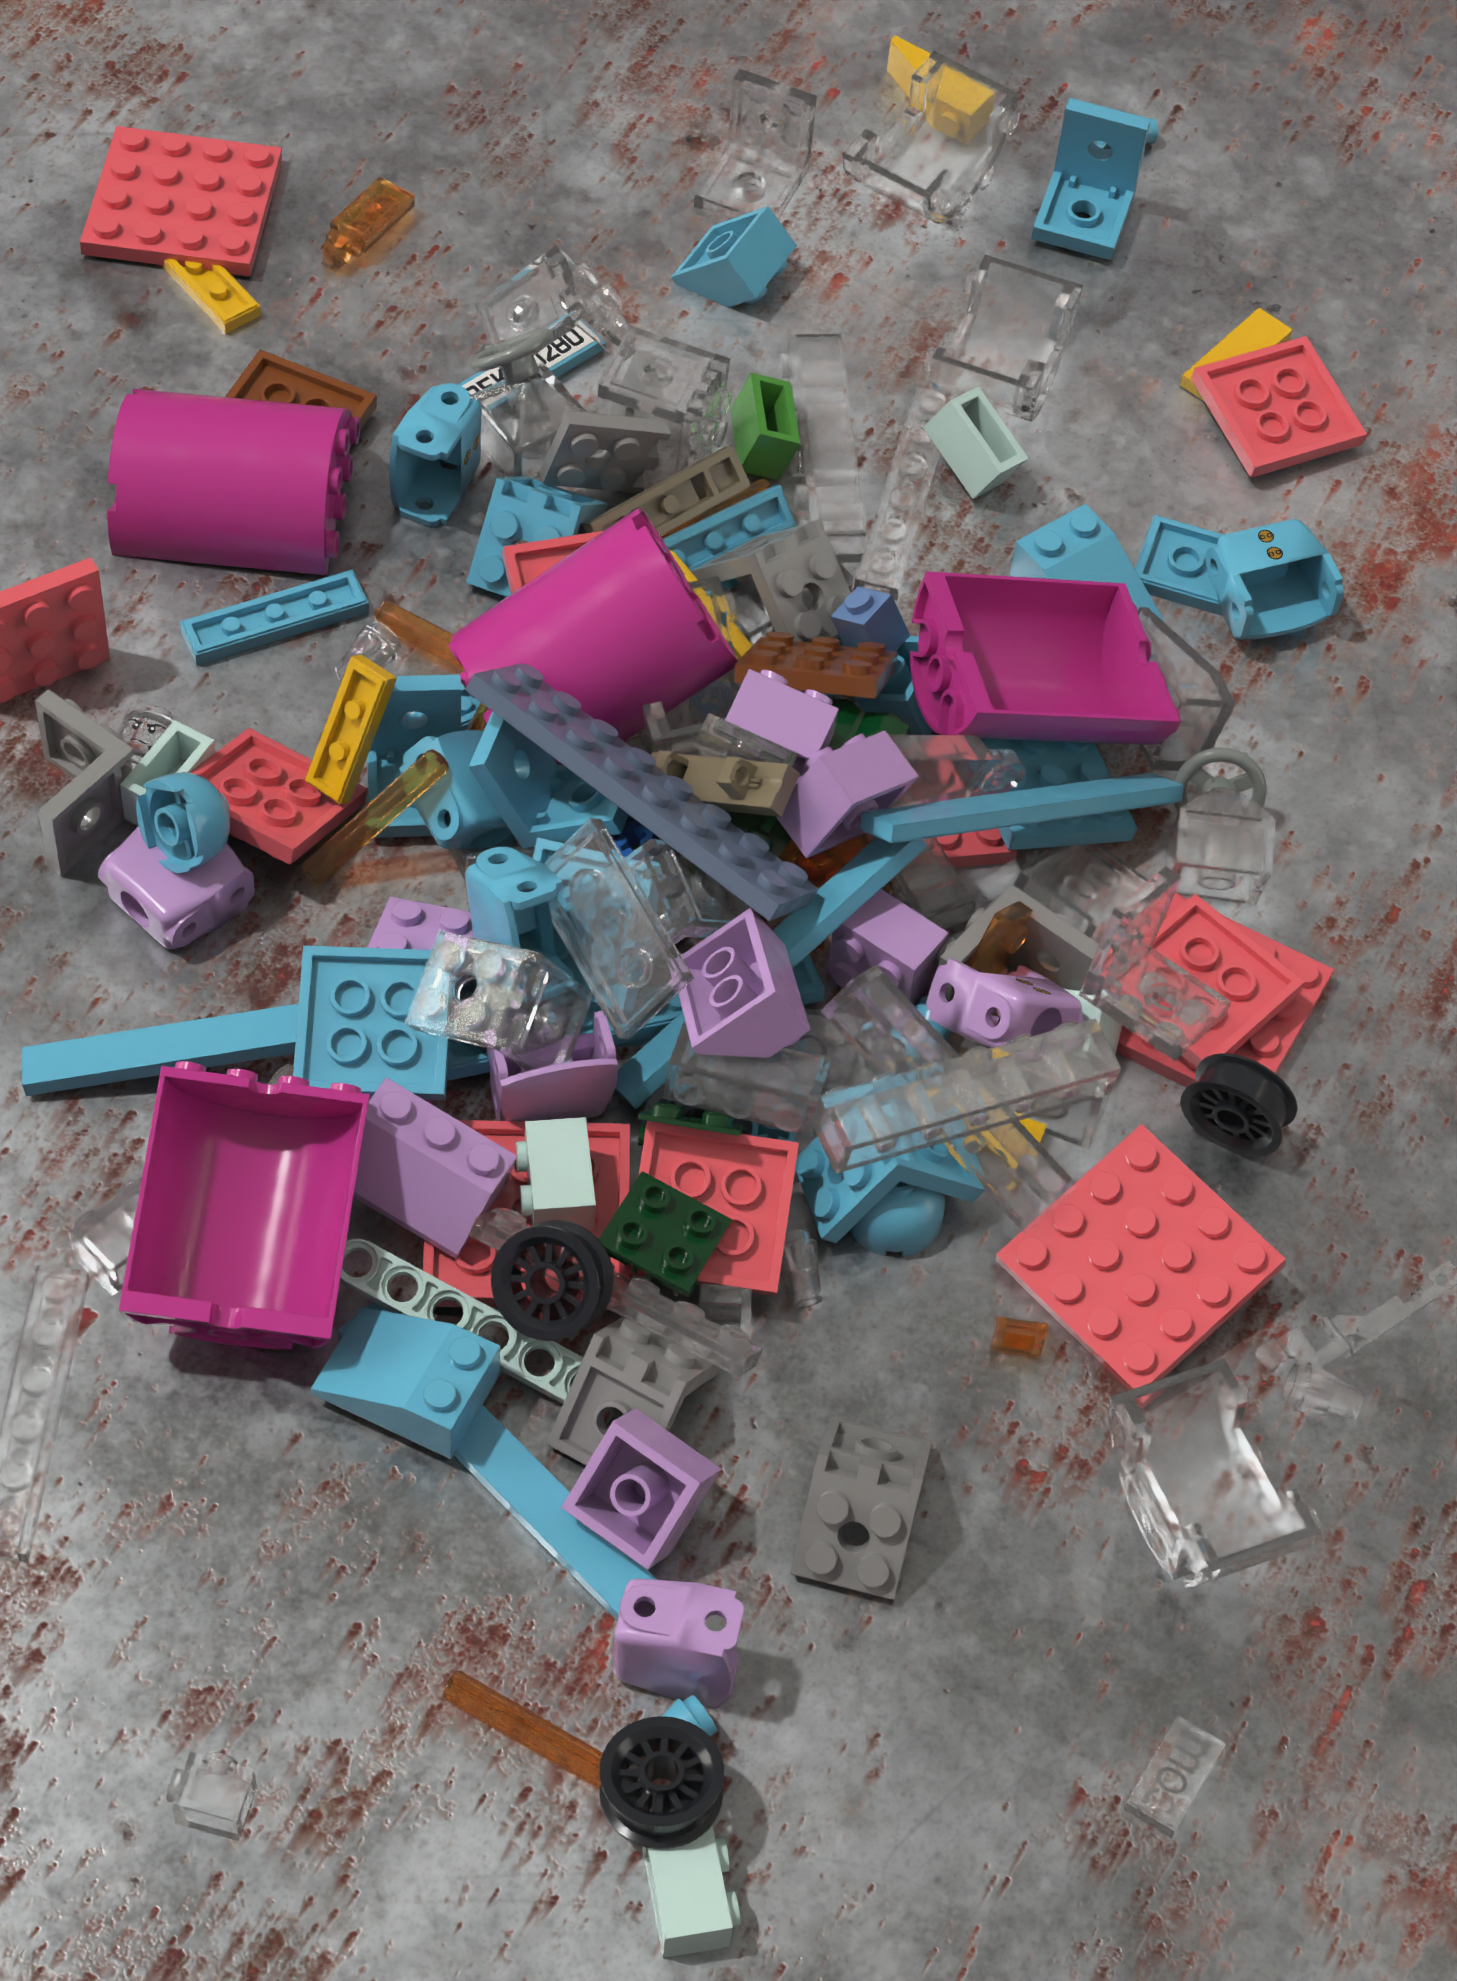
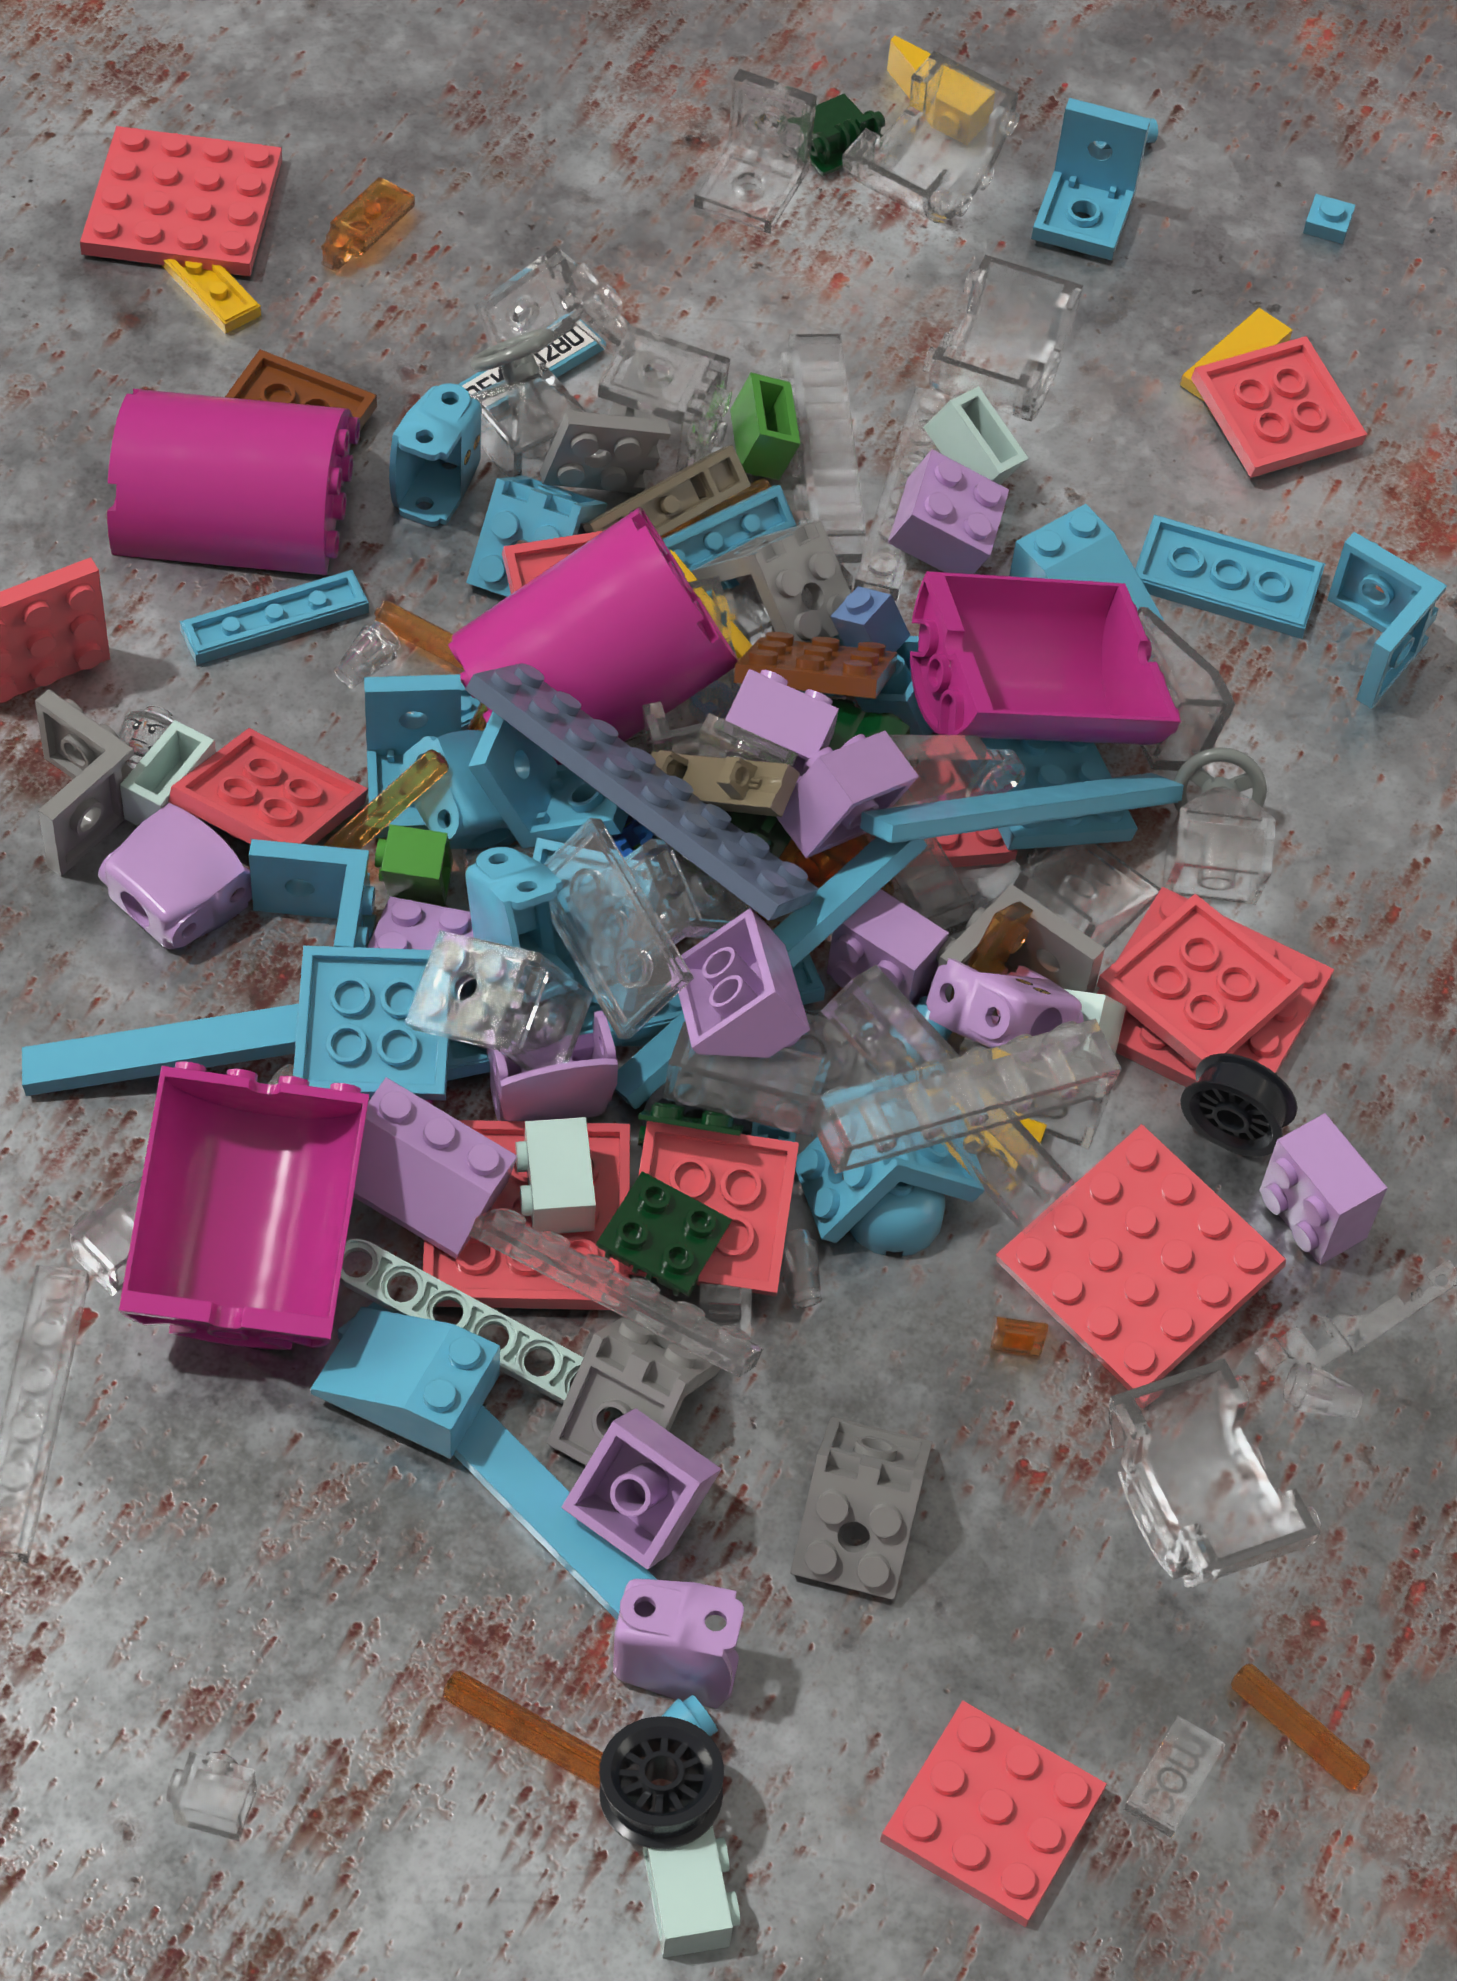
medium azure cylinder [136,772,230,873] -> none
yellow tile [305,654,397,804] -> none
black wheel [491,1220,614,1341] -> none
medium azure slope [671,206,797,308] -> none
clear bracket [1079,866,1232,1061] -> none
medium azure piece [1205,519,1344,639] -> none
none -> medium azure bracket [249,839,377,948]
none -> bright green brick [375,824,454,906]
none -> dark green hinge [776,93,891,176]
none -> coral plate [880,1700,1107,1928]
none -> lavender brick [888,449,1009,574]
none -> clear orange axle [1231,1663,1371,1790]
none -> lavender brick [1259,1113,1387,1265]
none -> medium azure plate [1303,194,1355,244]
none -> medium azure bracket [1327,532,1447,709]

